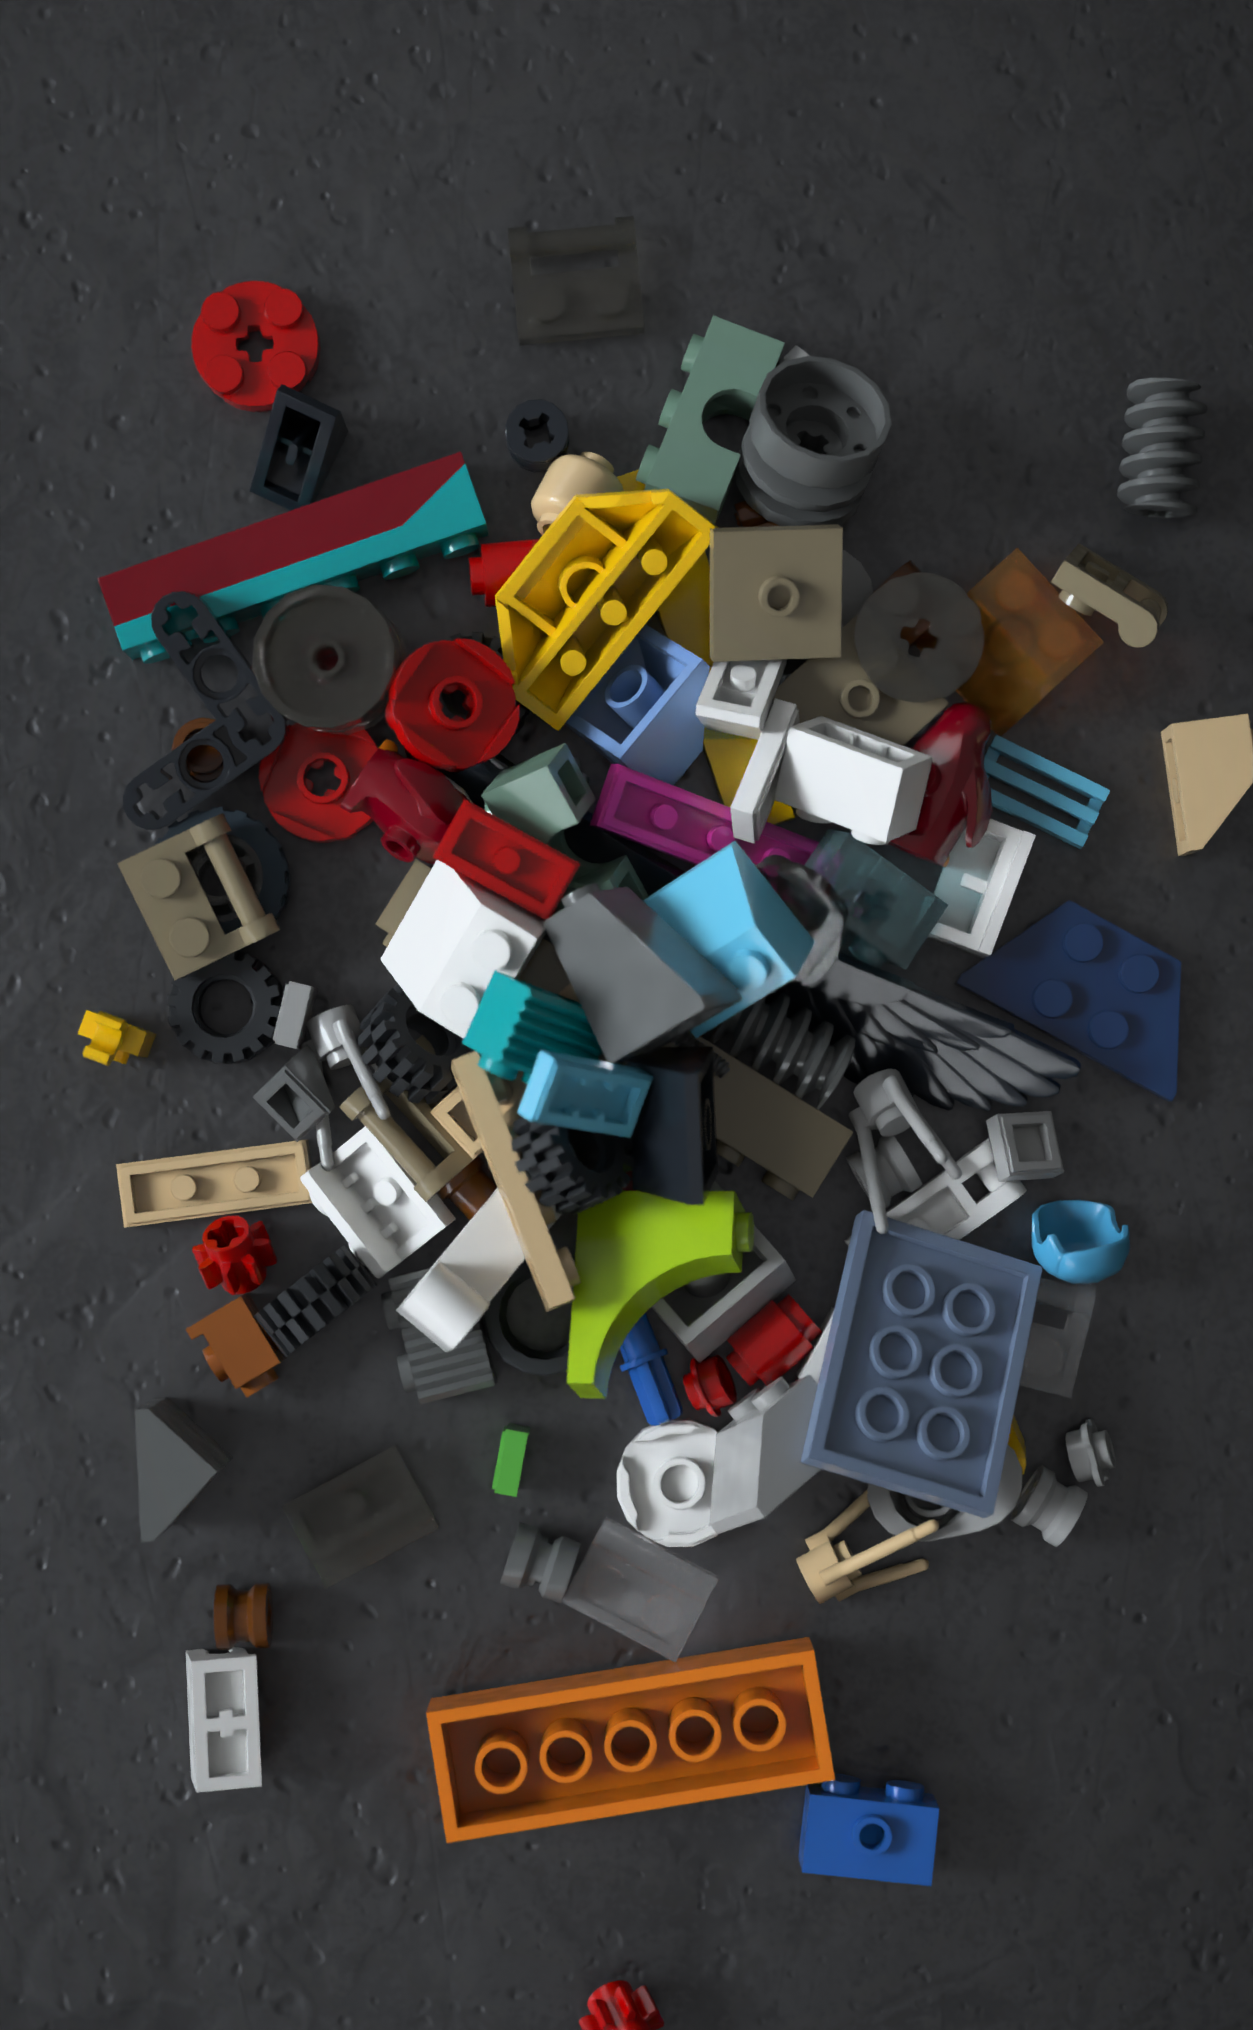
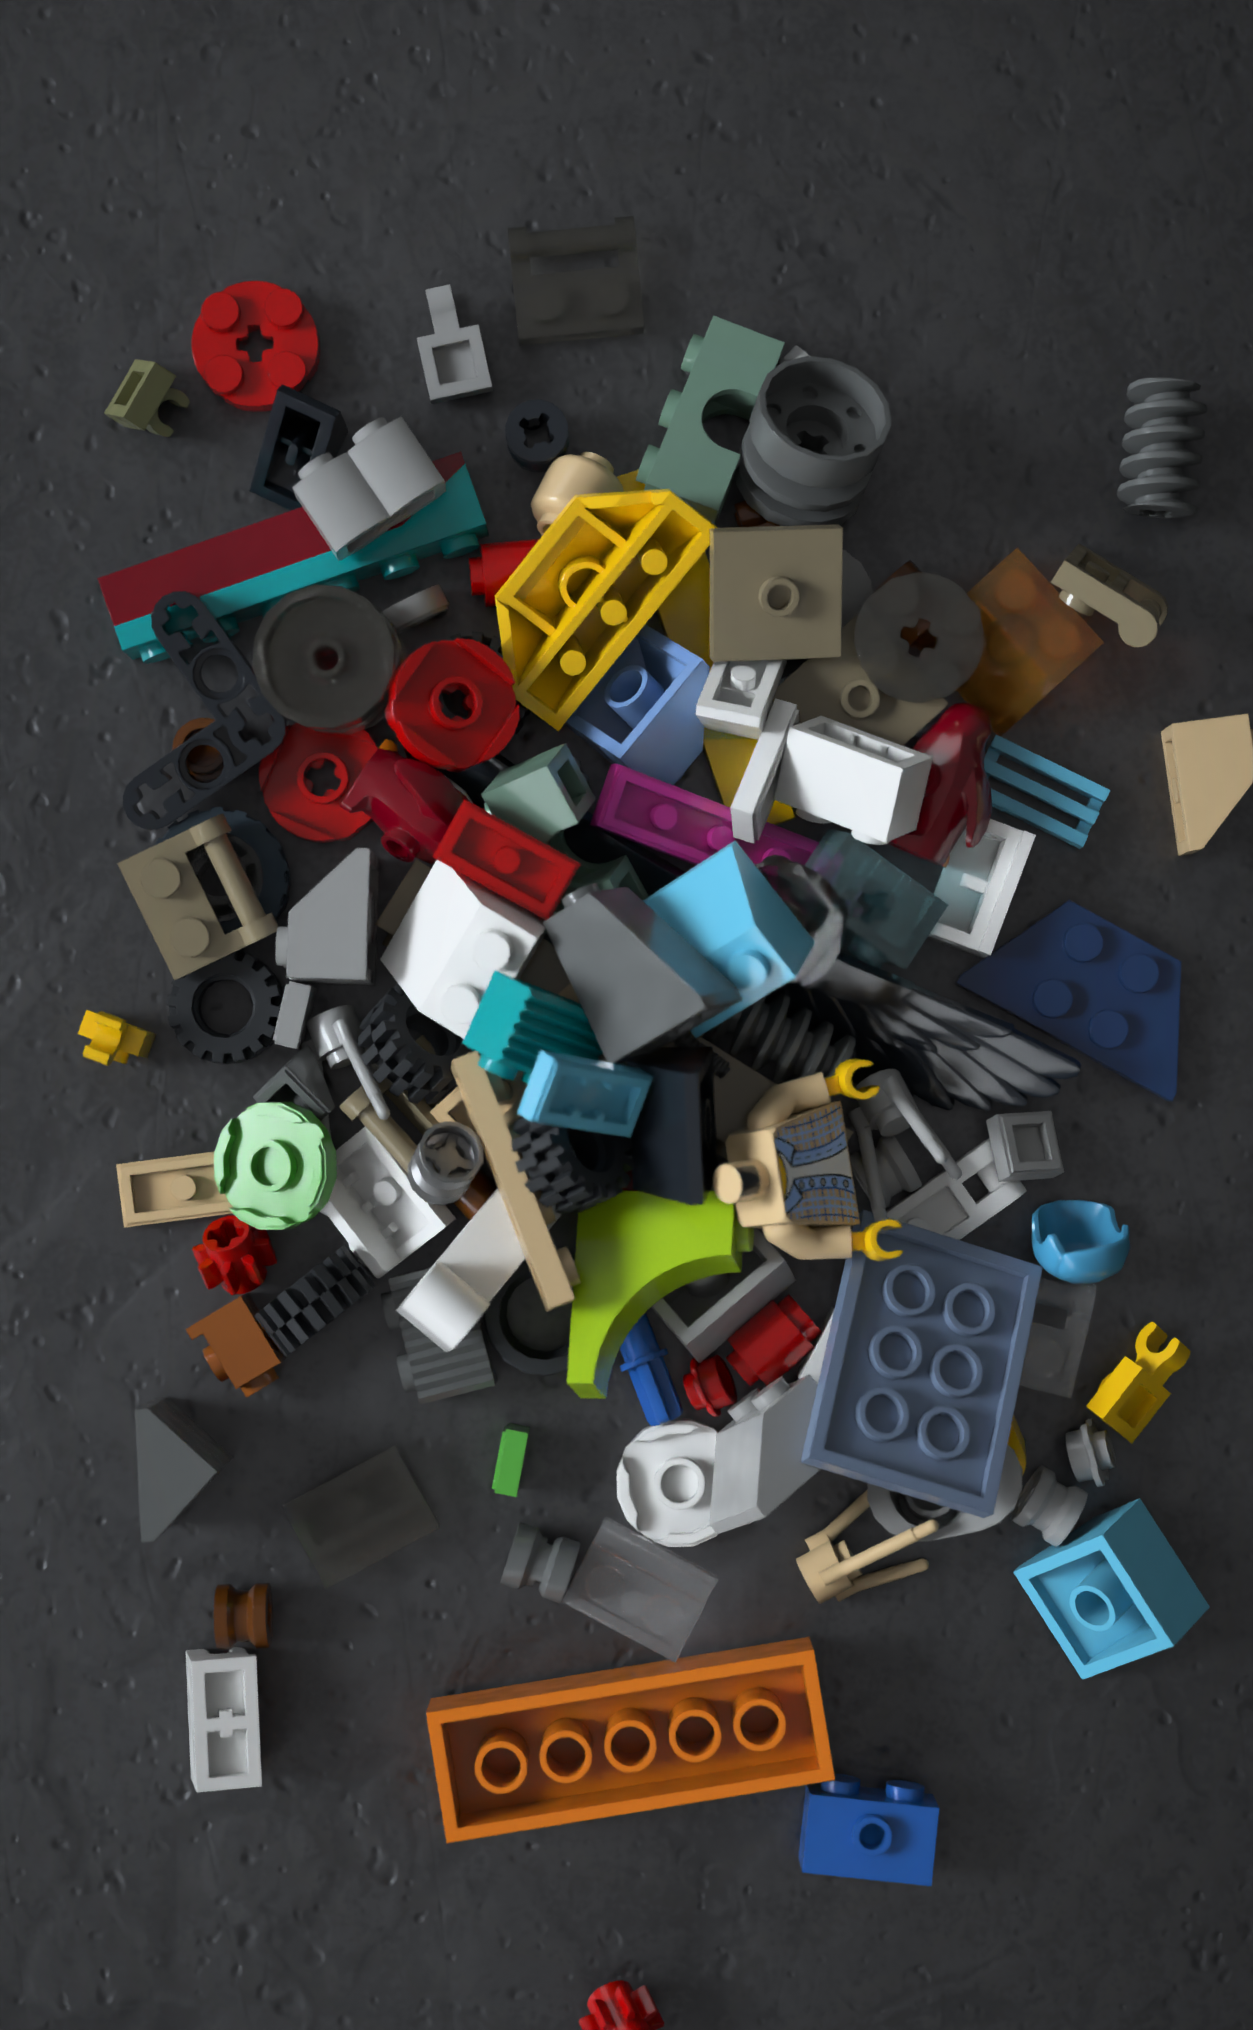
none -> olive tile [104,359,190,437]
none -> tile [214,1102,337,1230]
none -> light grey slope [276,848,380,985]
none -> light grey brick [292,416,446,561]
none -> light grey tile [383,584,450,633]
none -> flat silver wheel [407,1121,483,1205]
none -> light grey plate [417,284,493,405]
none -> tan torso [713,1059,903,1261]
none -> medium azure slope [1013,1498,1210,1680]
none -> yellow plate [1086,1322,1191,1444]

